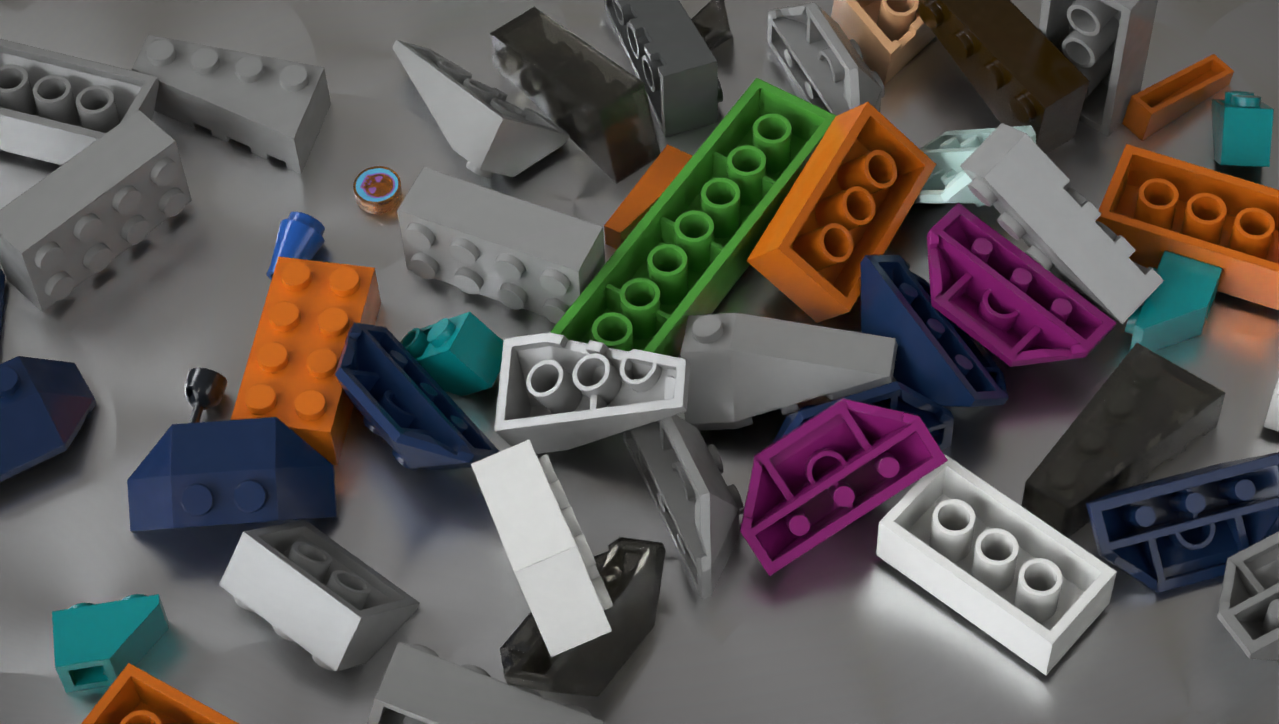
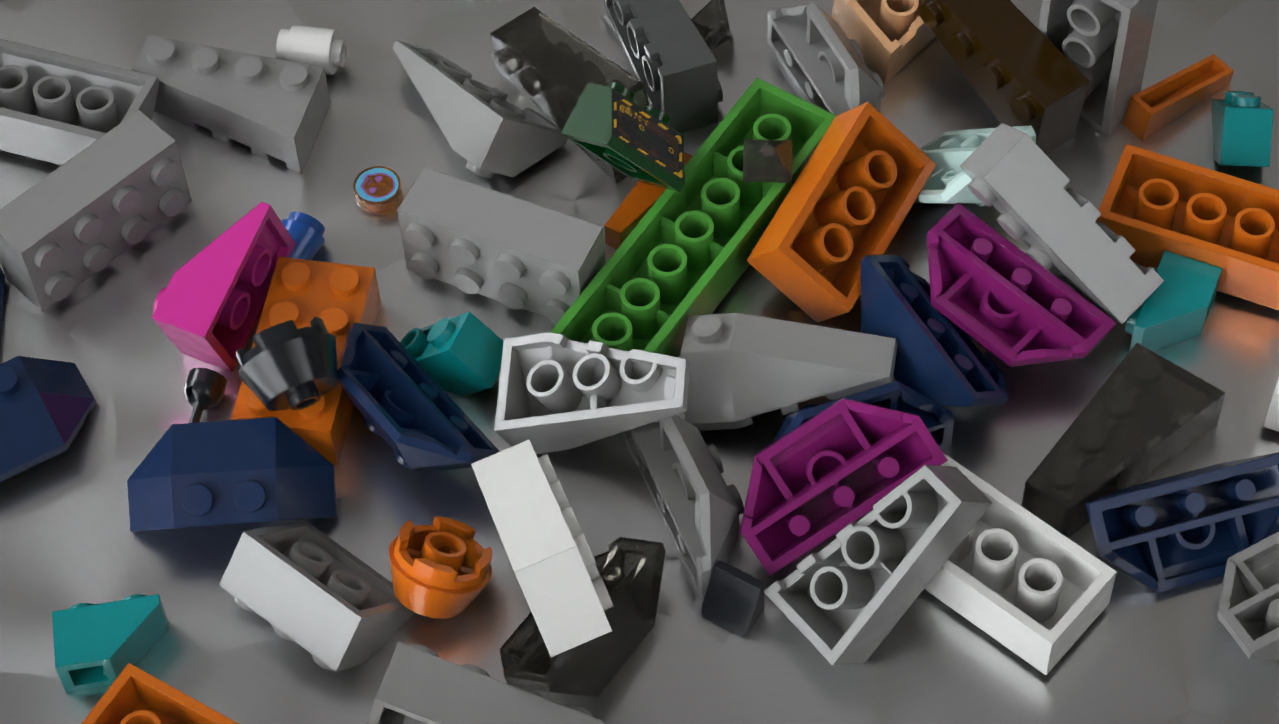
none -> dark pink slope [151,202,296,372]
none -> black cone [236,317,338,411]
none -> white brick [276,25,347,75]
none -> orange cone [389,516,492,619]
none -> dark green slope [561,81,685,192]
none -> black slope [701,560,765,637]
none -> clear smoke slope [743,139,793,183]
none -> light grey wedge [763,465,992,666]

